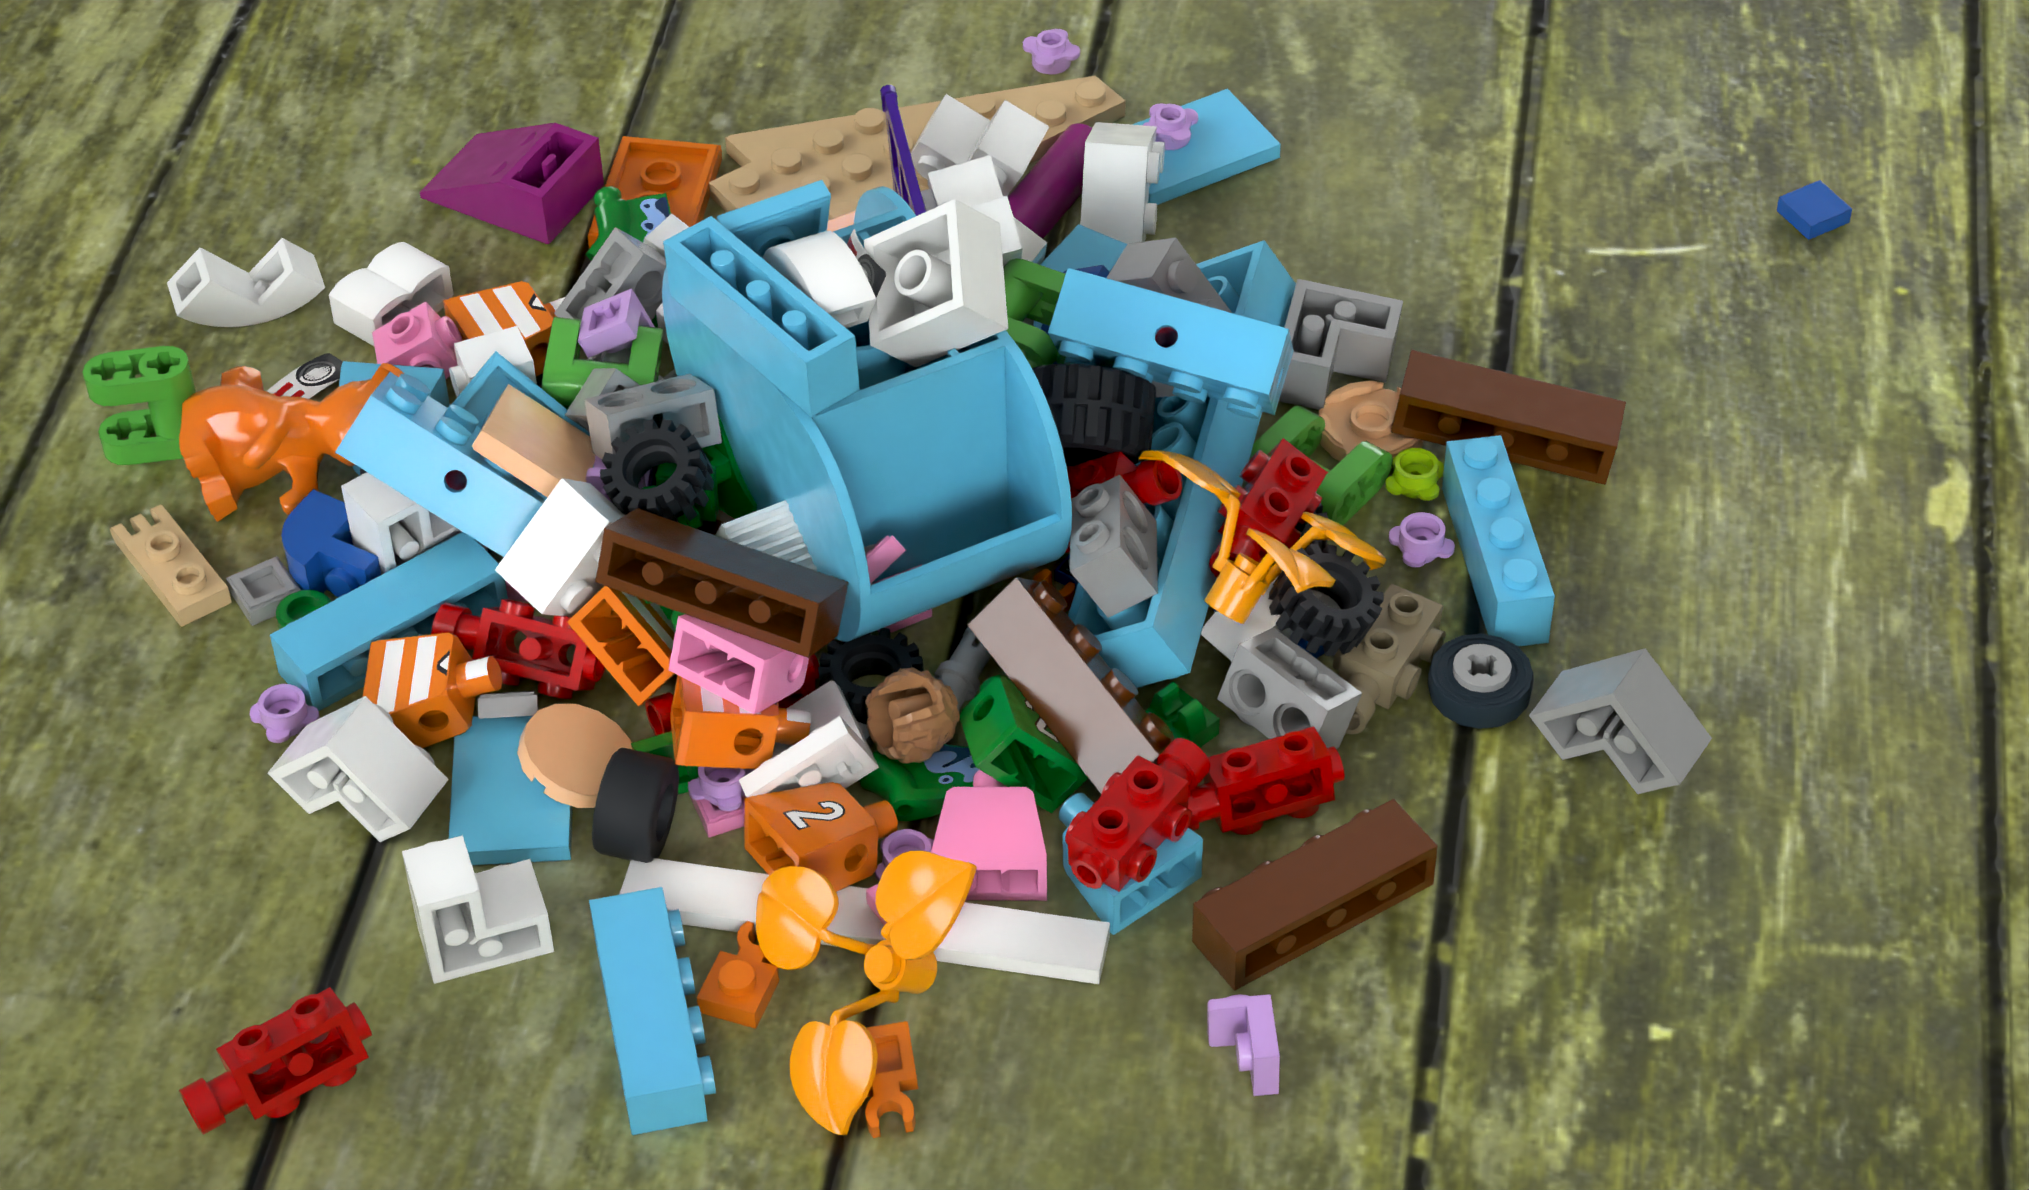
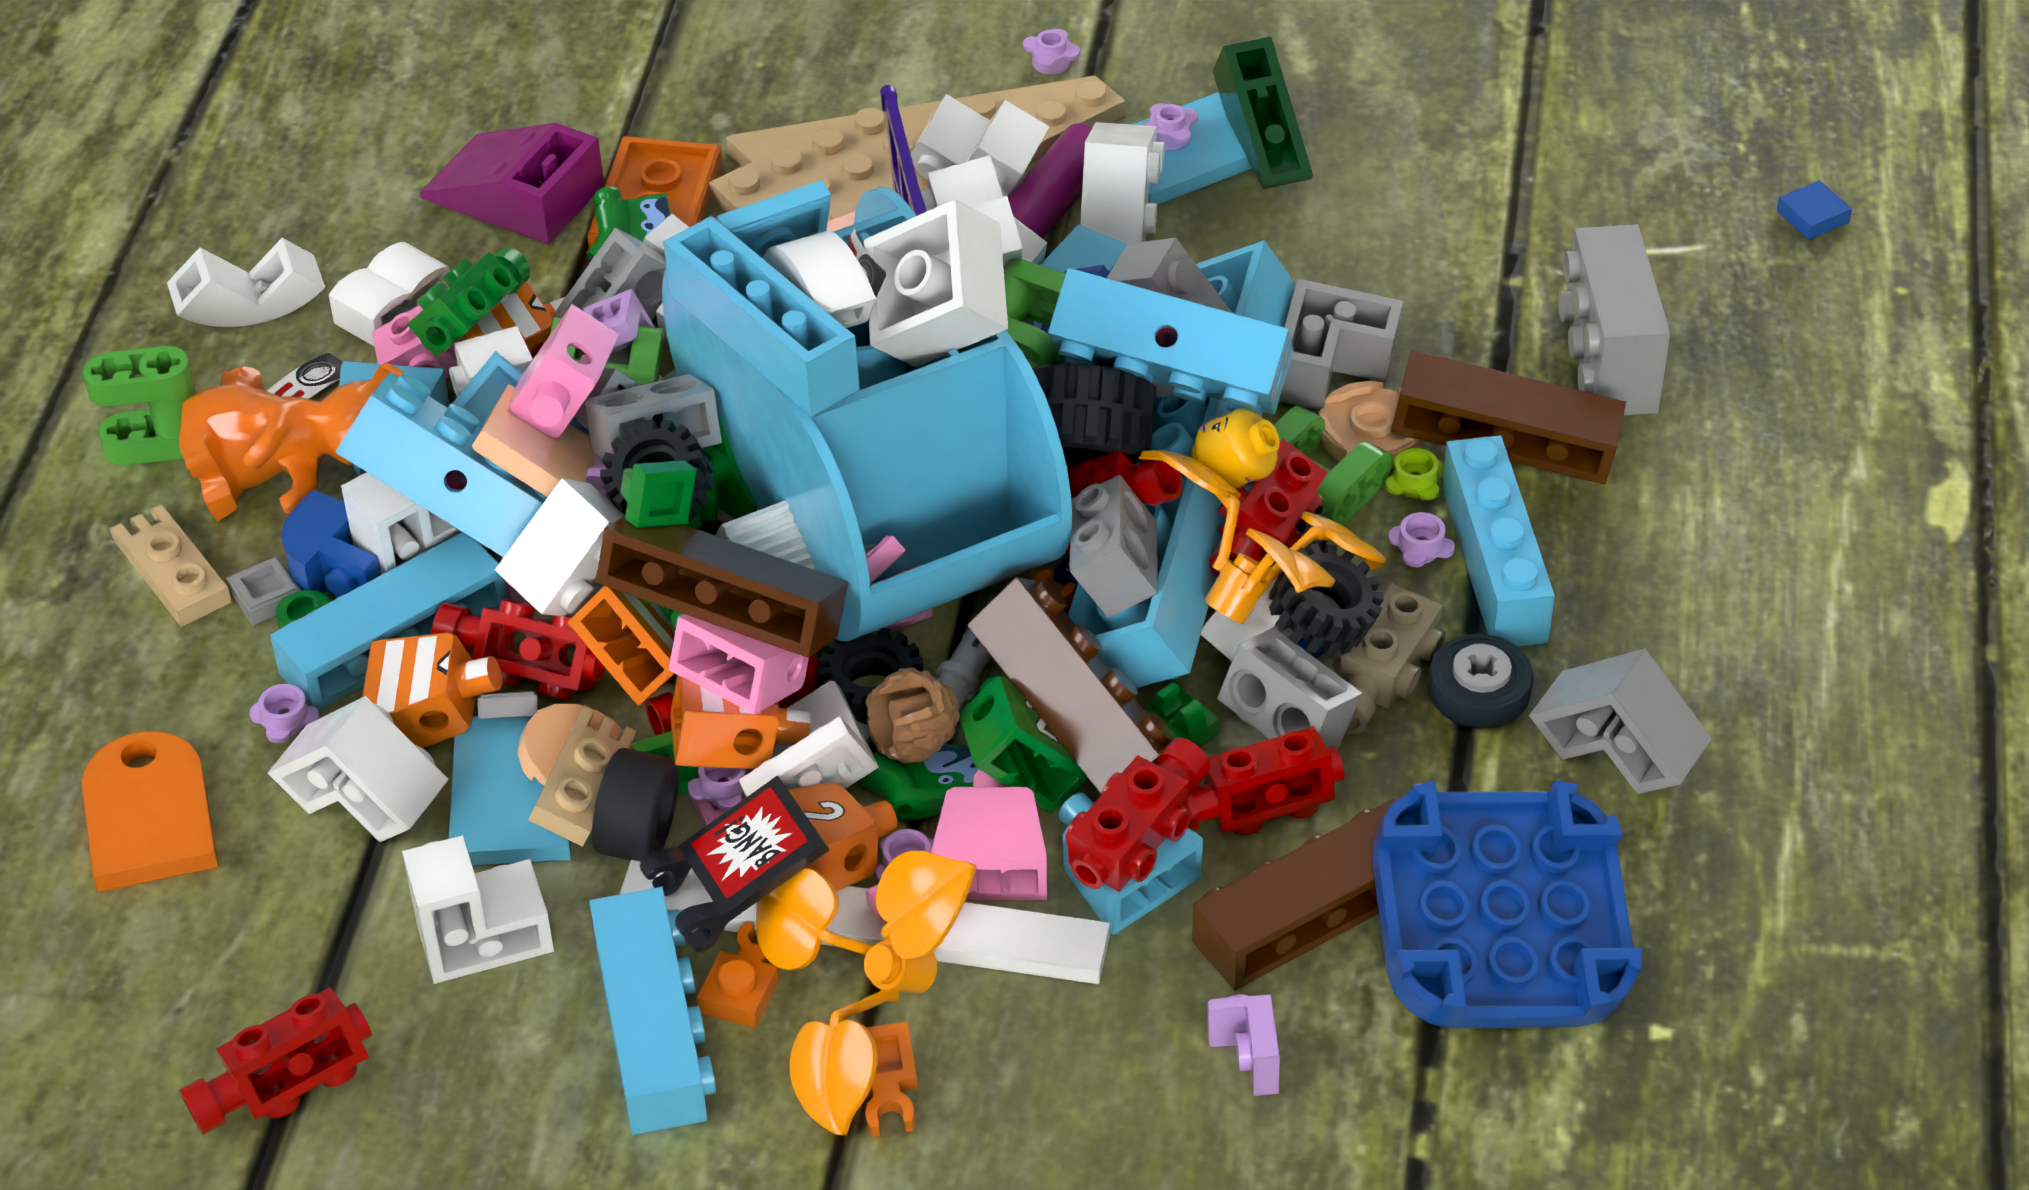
none -> orange tile [82,731,218,892]
none -> green brick [407,247,530,357]
none -> bright pink torso [509,304,619,439]
none -> tan hinge [528,705,637,847]
none -> green tile [620,460,697,528]
none -> flag [640,775,830,952]
none -> yellow head [1192,408,1280,489]
none -> dark green slope [1213,37,1313,189]
none -> blue tile [1372,780,1642,1028]
none -> light grey brick [1558,224,1670,415]

